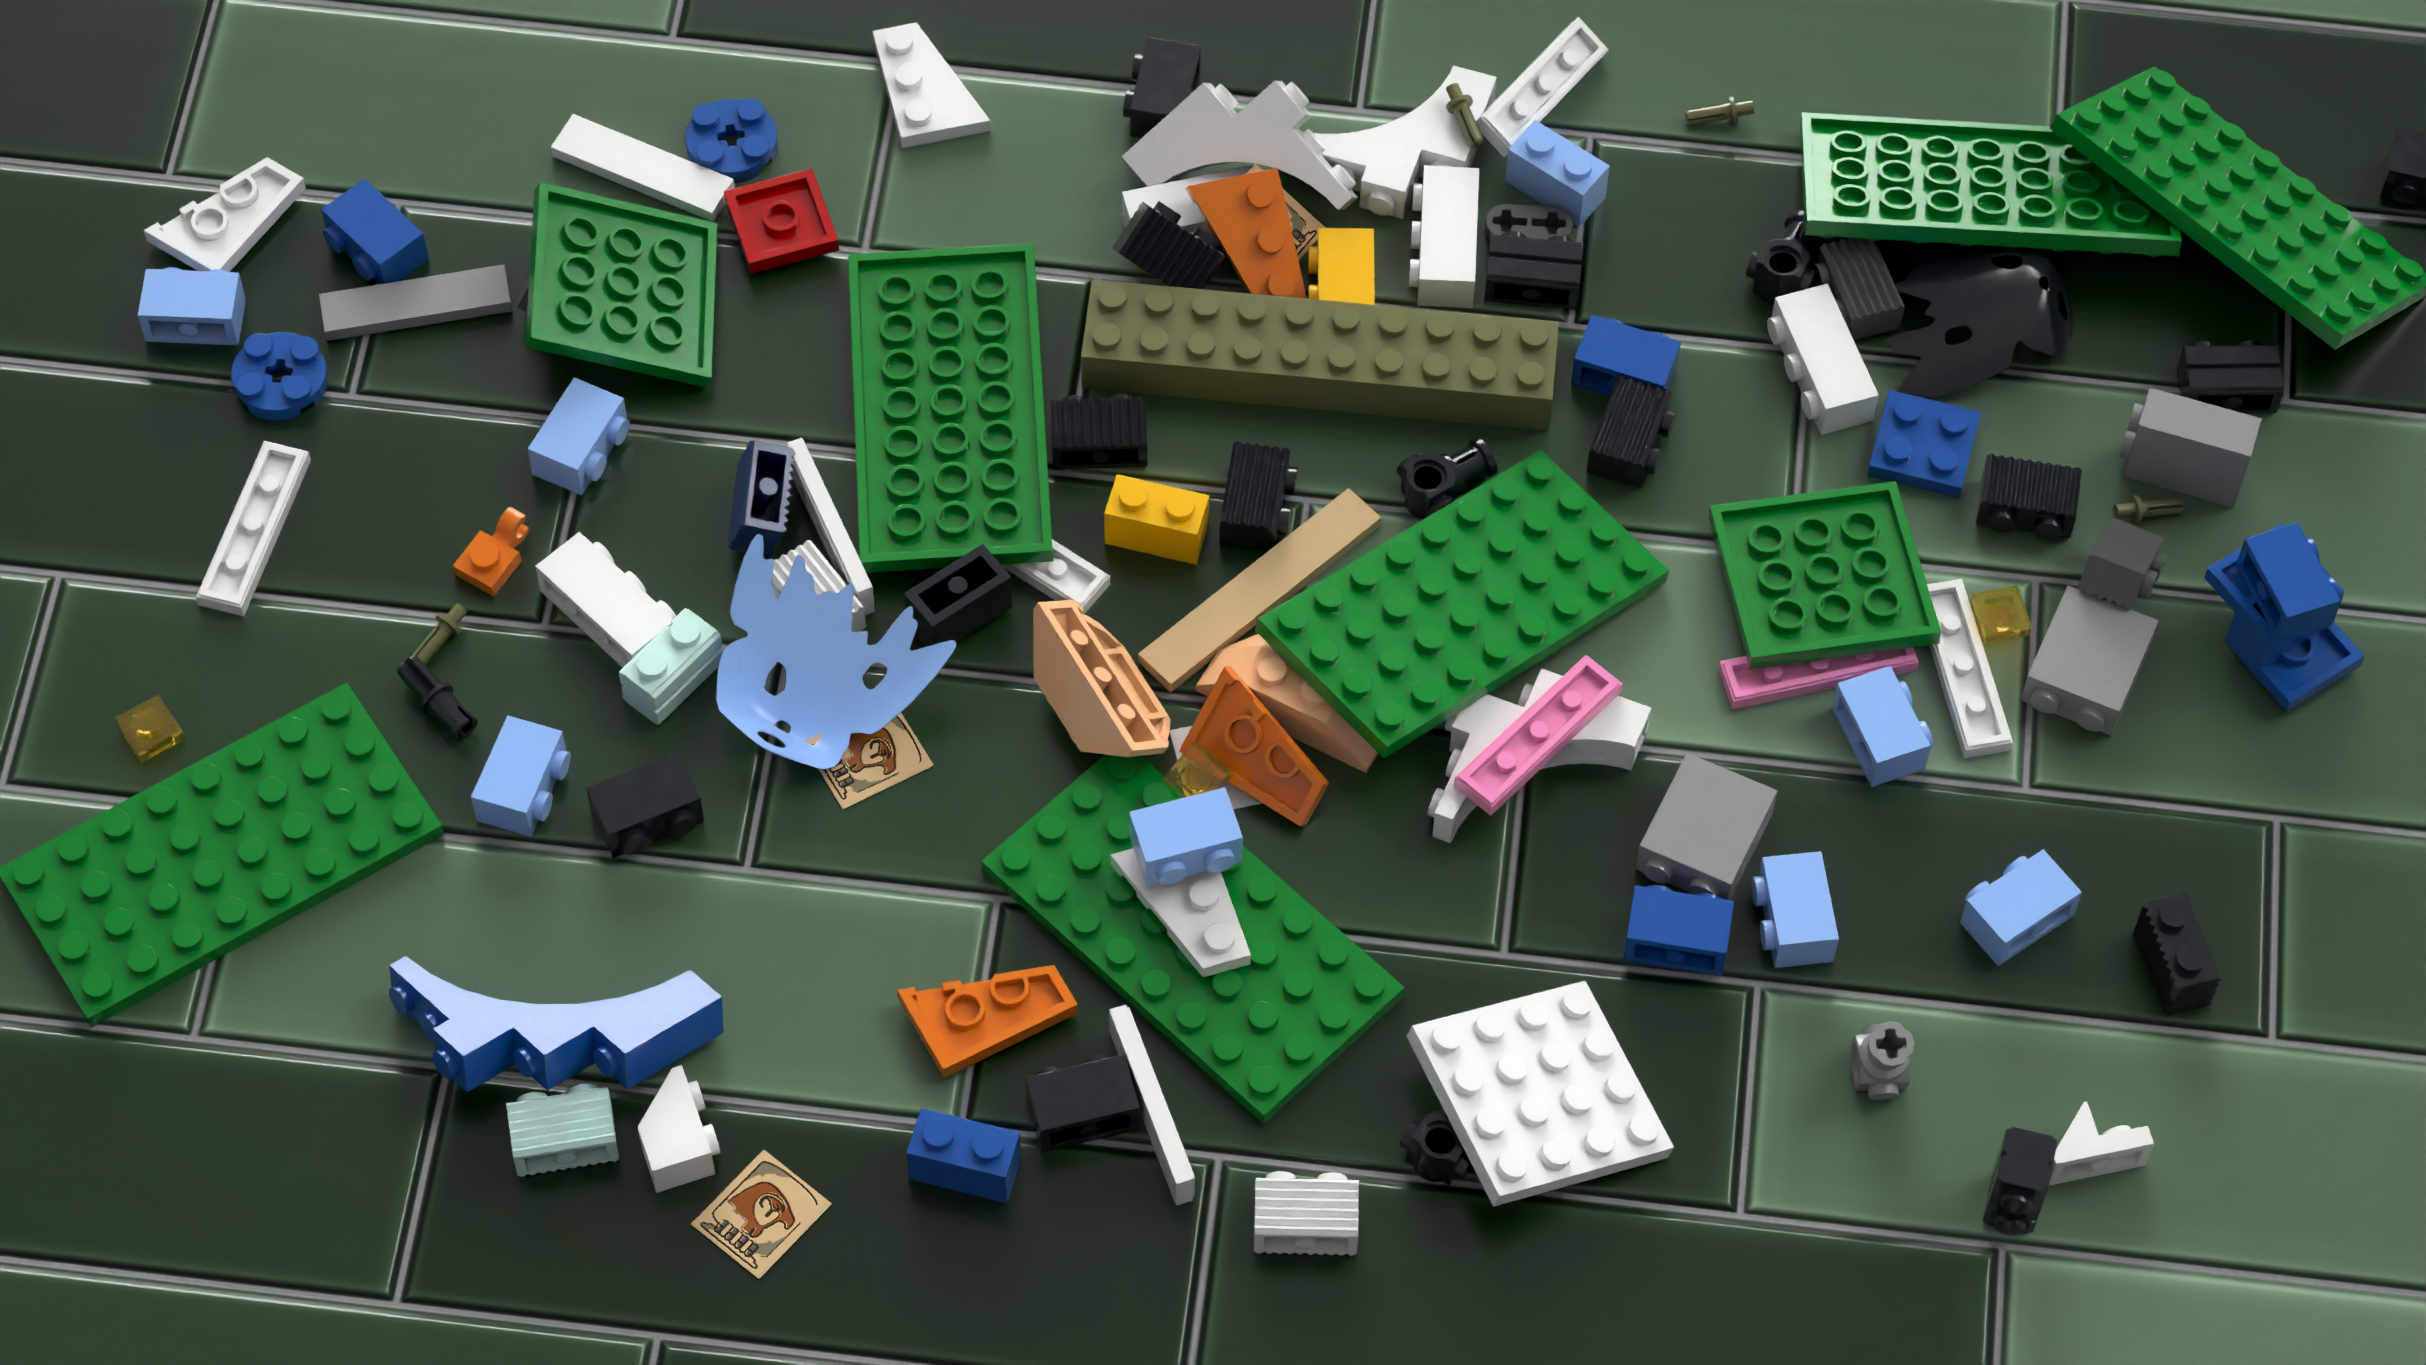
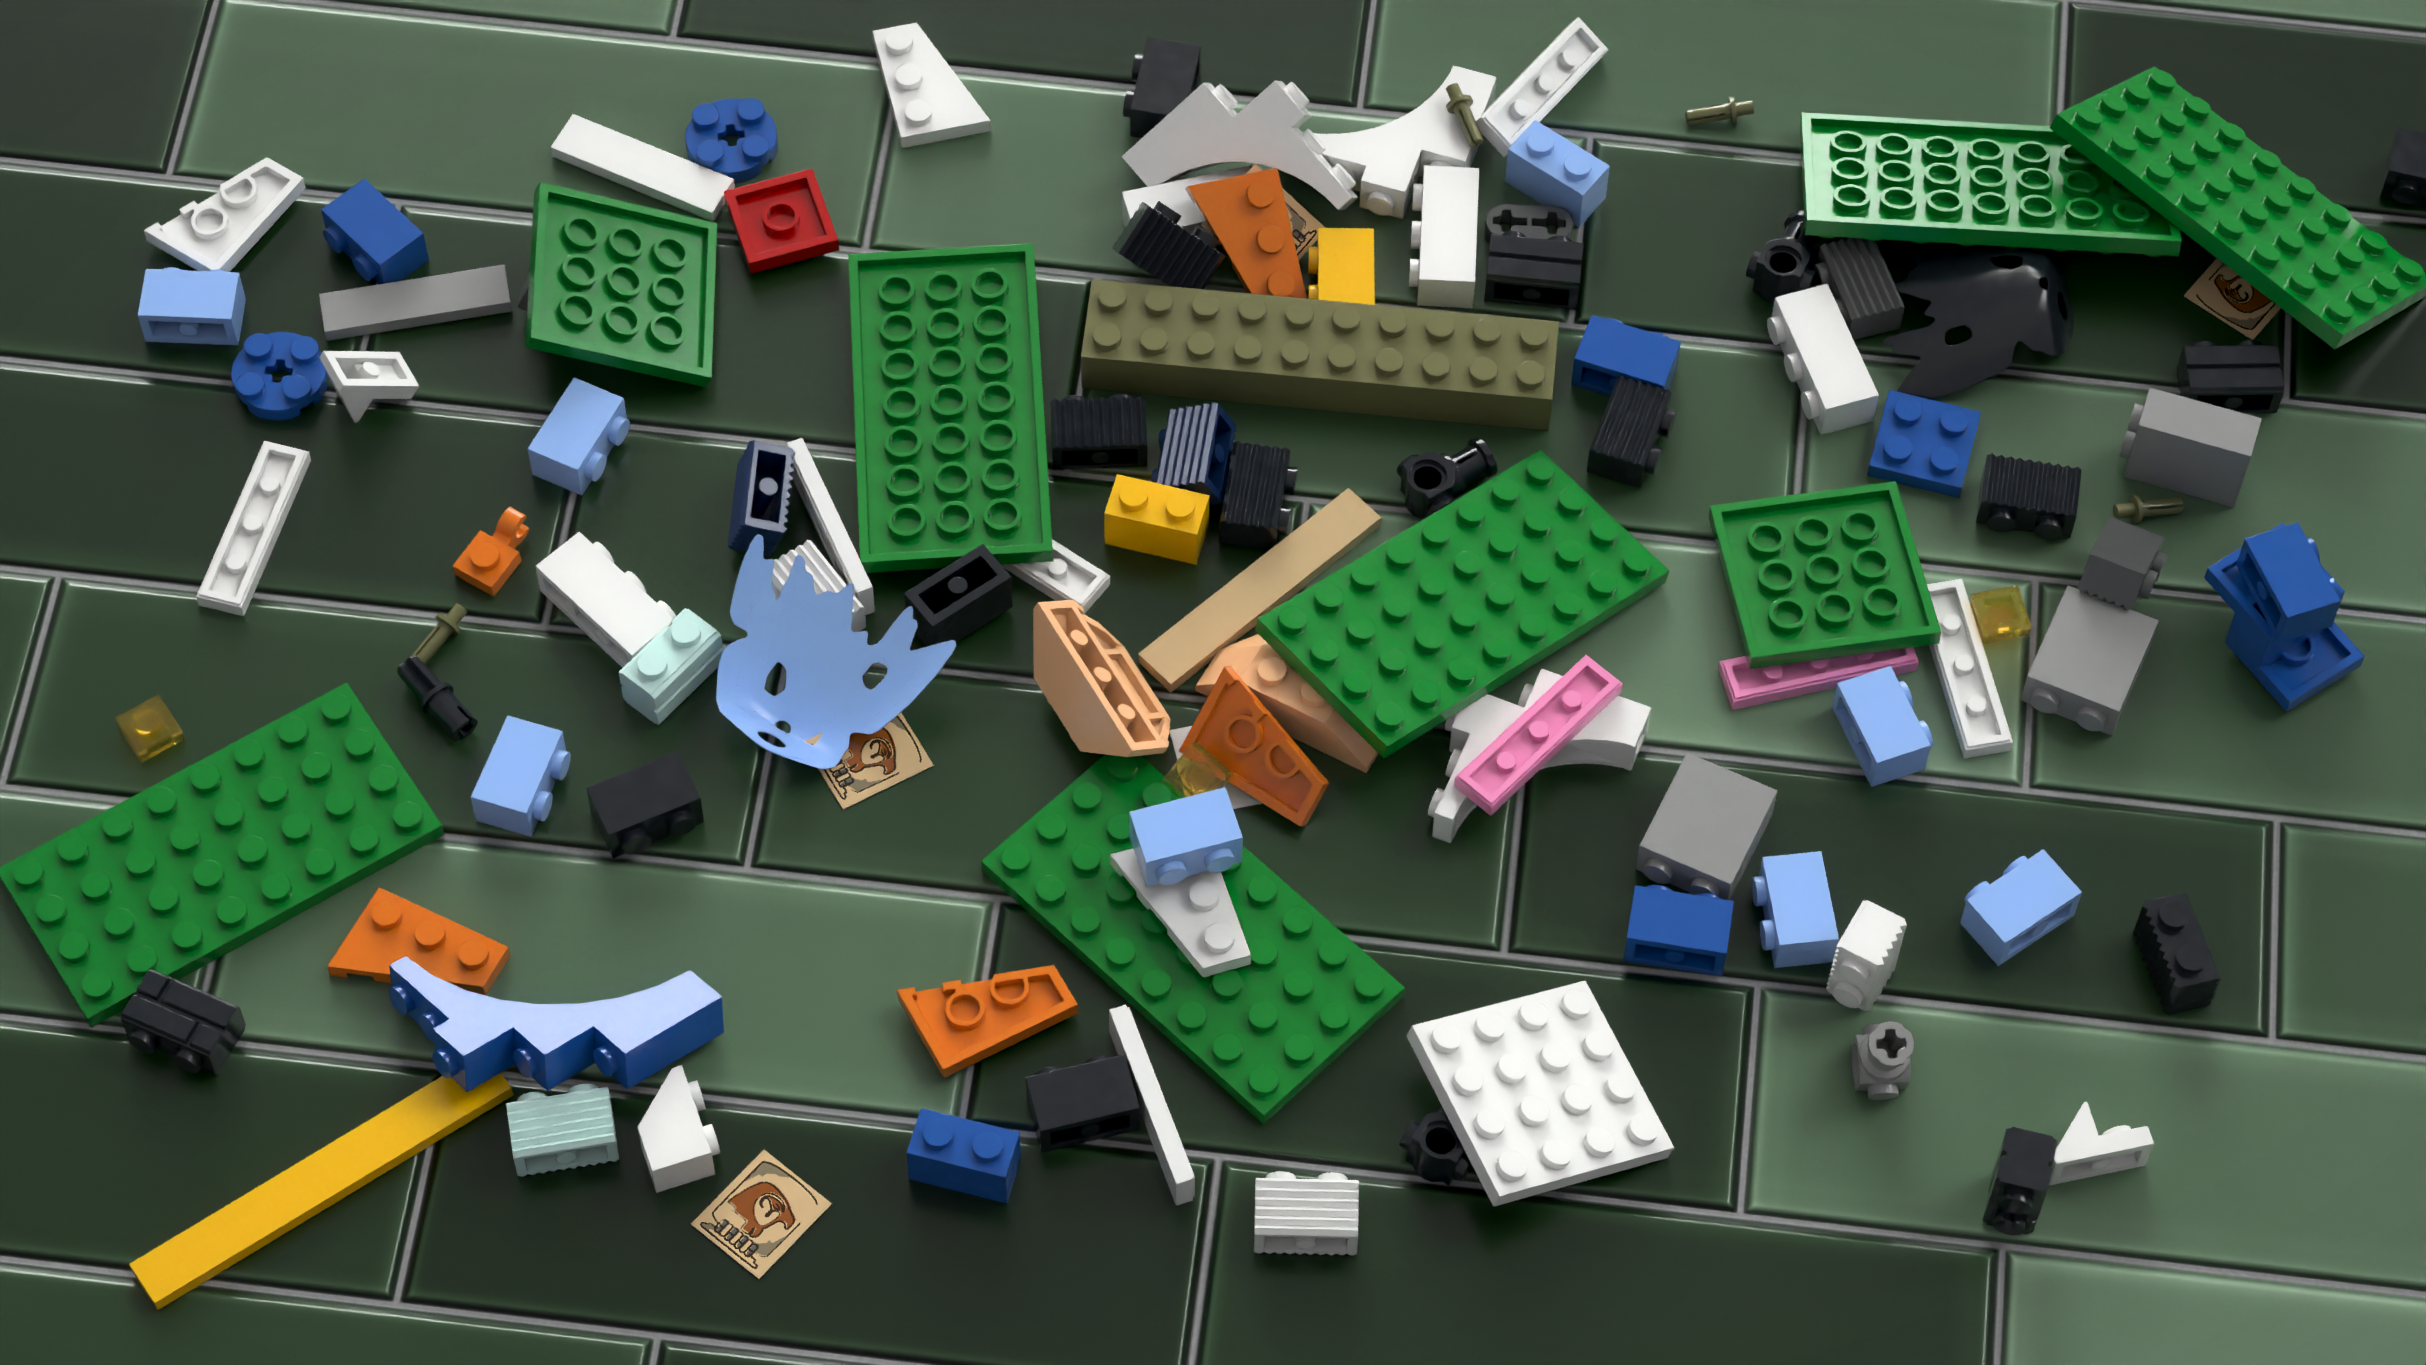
none -> black brick [121,969,246,1075]
none -> yellow tile [129,1073,513,1310]
none -> white slope [319,351,419,423]
none -> orange wing [327,887,511,995]
none -> dark blue brick [1151,402,1237,505]
none -> white brick [1826,900,1907,1011]
none -> tan sticker [2184,258,2281,340]

